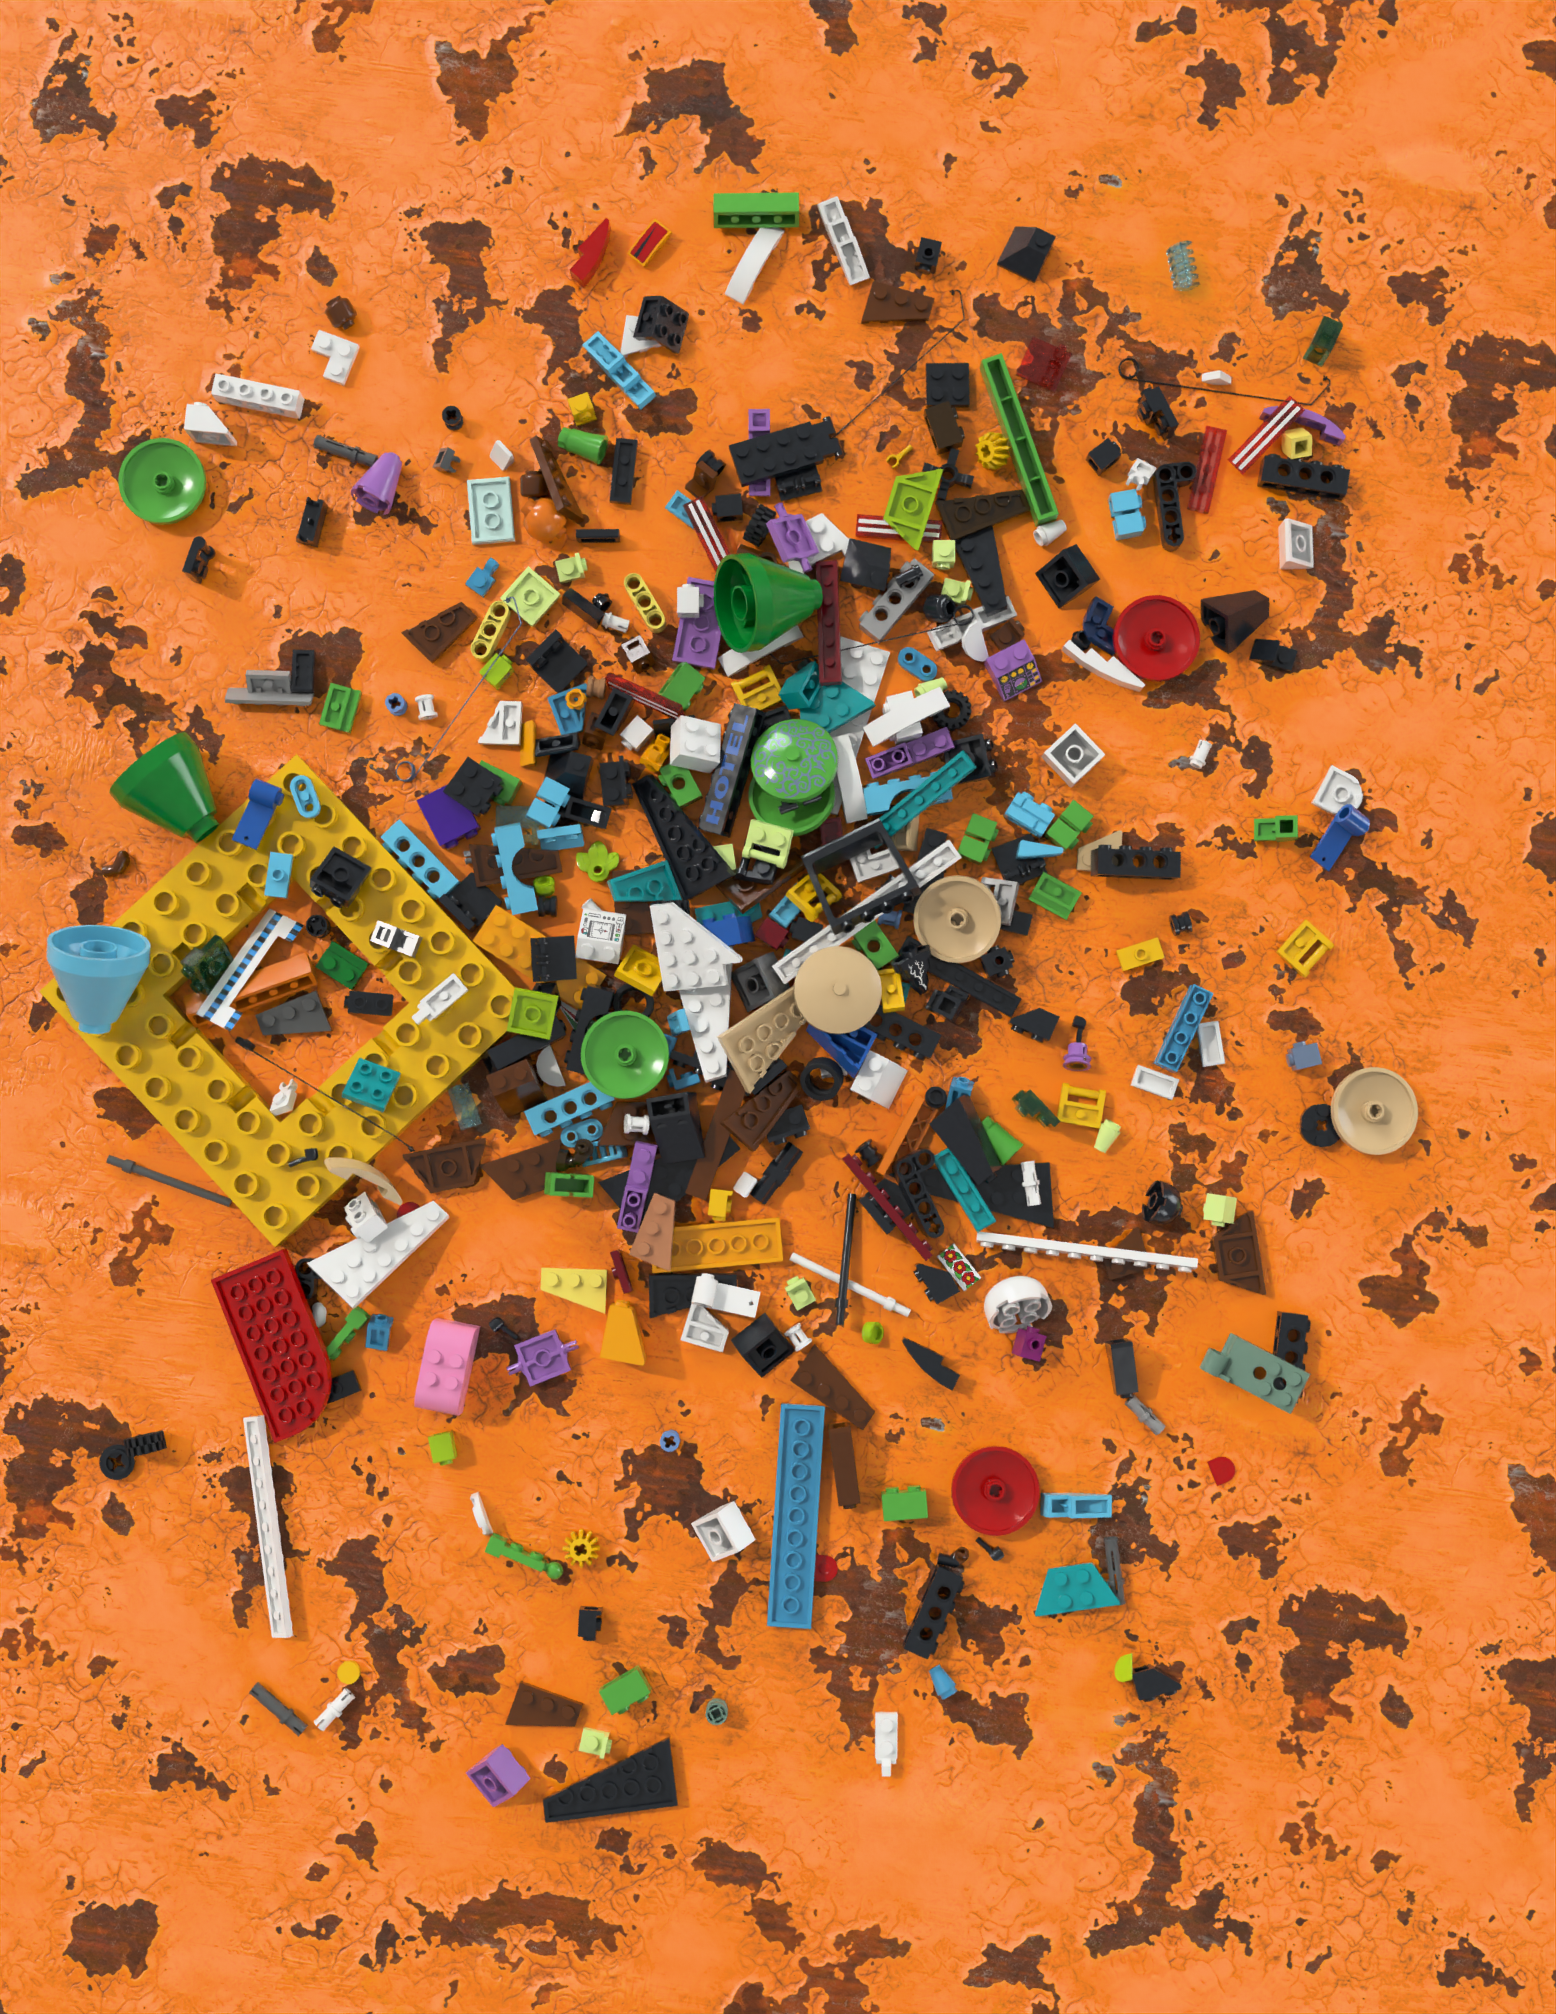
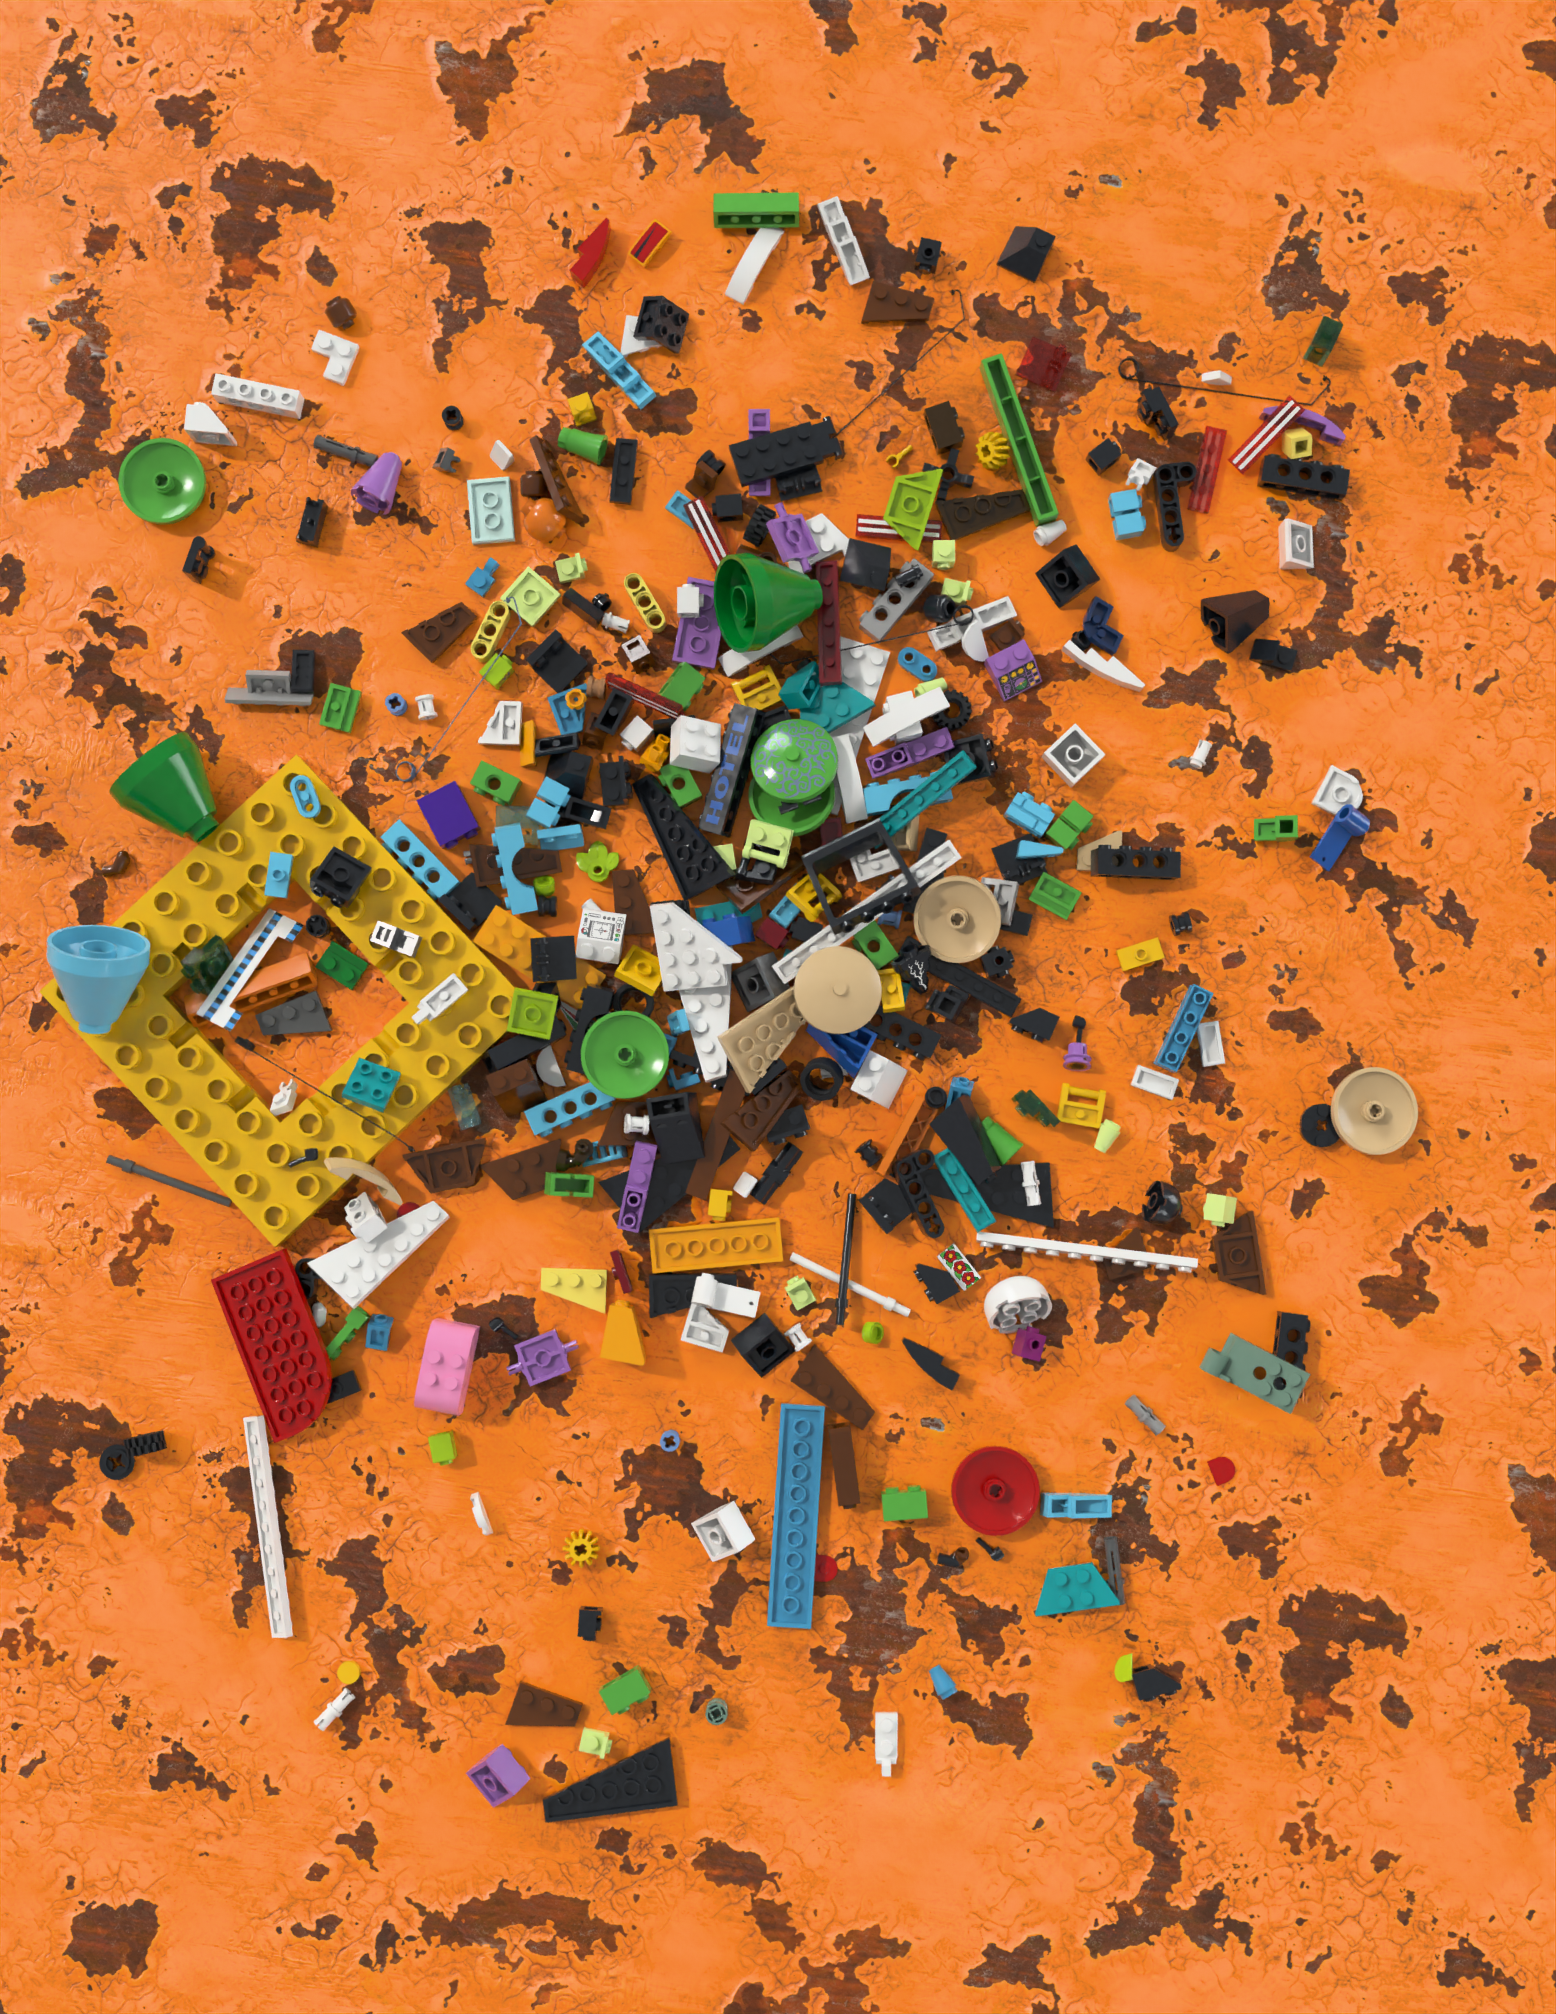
blue door [232,779,284,850] -> none
dark grey pin [249,1682,308,1737] -> none
black bracket [344,991,393,1016] -> none
black plate [443,757,504,817] -> none
bright green plate [485,1533,563,1580] -> none
medium azure plate [561,1119,604,1148] -> none
black tile [576,529,620,543] -> none
teal wing [607,860,682,902] -> none
nougat wedge [629,1193,676,1271] -> none
dark red plate [842,1153,933,1261] -> none
black brick [902,1564,965,1660] -> none
black plate [926,363,970,408] -> none
black wing [955,526,1007,617] -> none
bright green piece [957,813,999,865] -> none
black slope [1104,1338,1138,1398] -> none
red dish [1113,595,1200,682] -> none
clear light blue piece [1166,241,1200,291] -> none
yellow plate [1276,920,1334,978] -> none
sand blue brick [1286,1041,1322,1071] -> none

